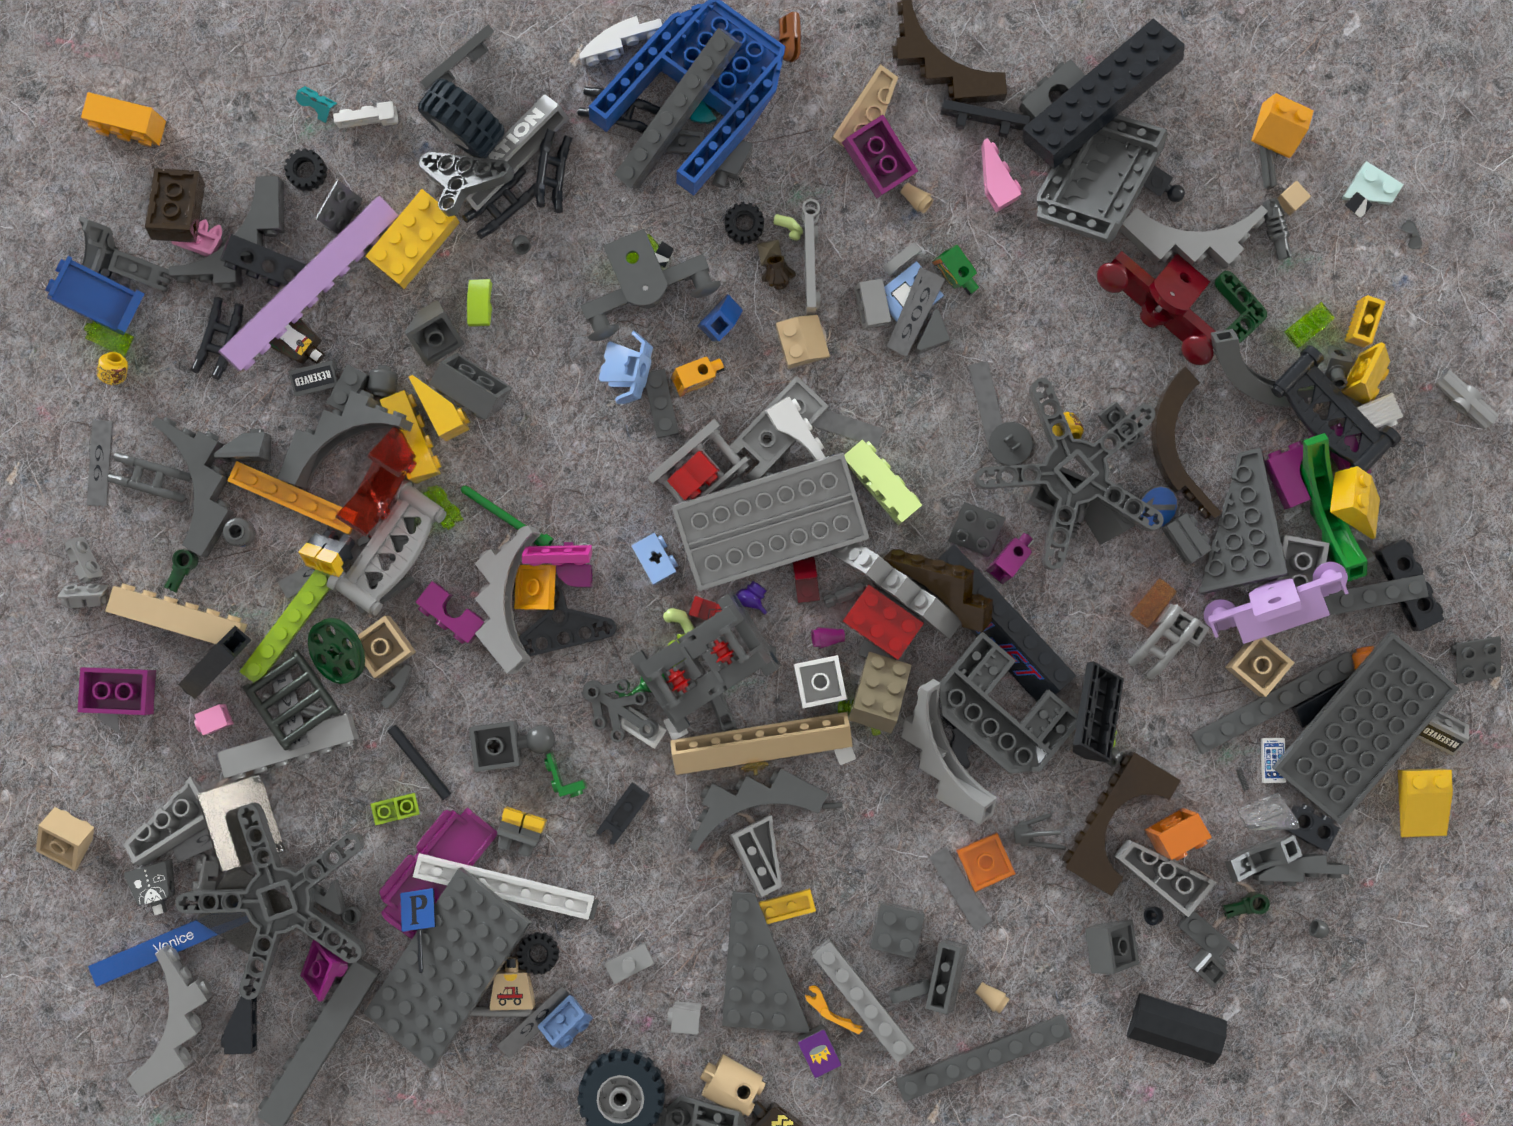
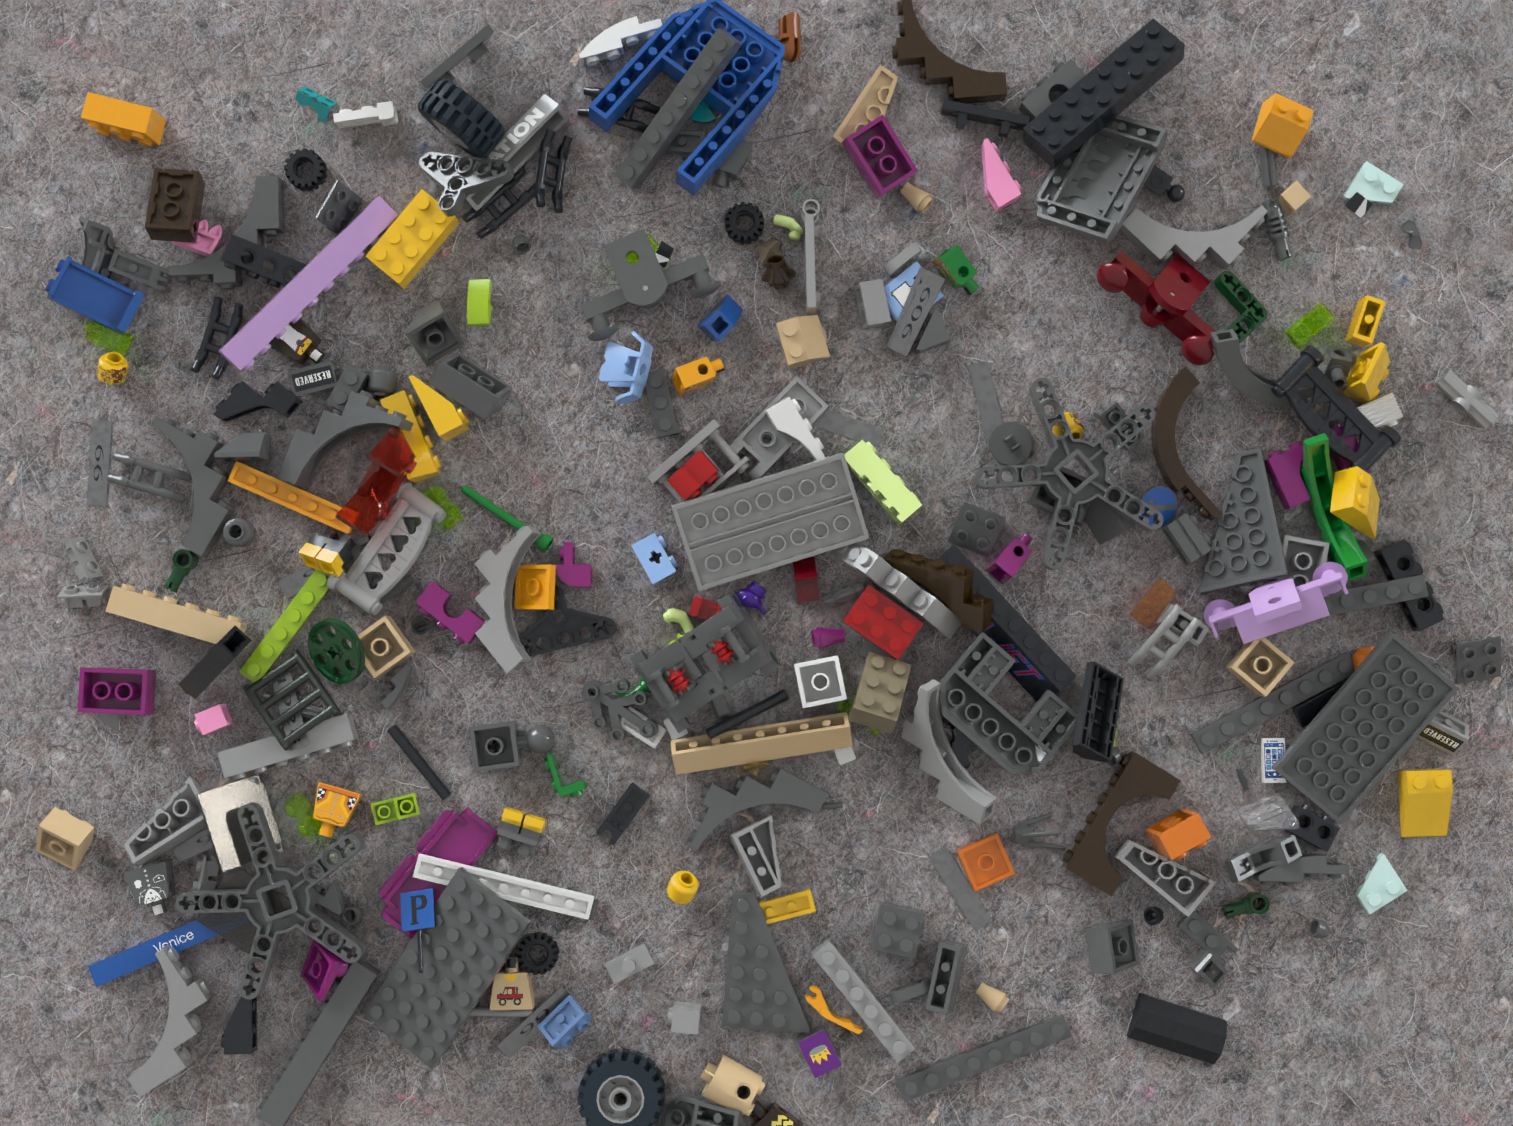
dark pink plate [522,545,592,566] -> none
none -> black arch [213,381,302,422]
none -> clear neon green hinge [285,793,322,840]
none -> torso [313,782,362,838]
none -> black hinge [411,616,429,635]
none -> yellow head [667,871,699,904]
none -> black piece [706,689,789,739]
none -> light aqua wing [1355,853,1407,914]

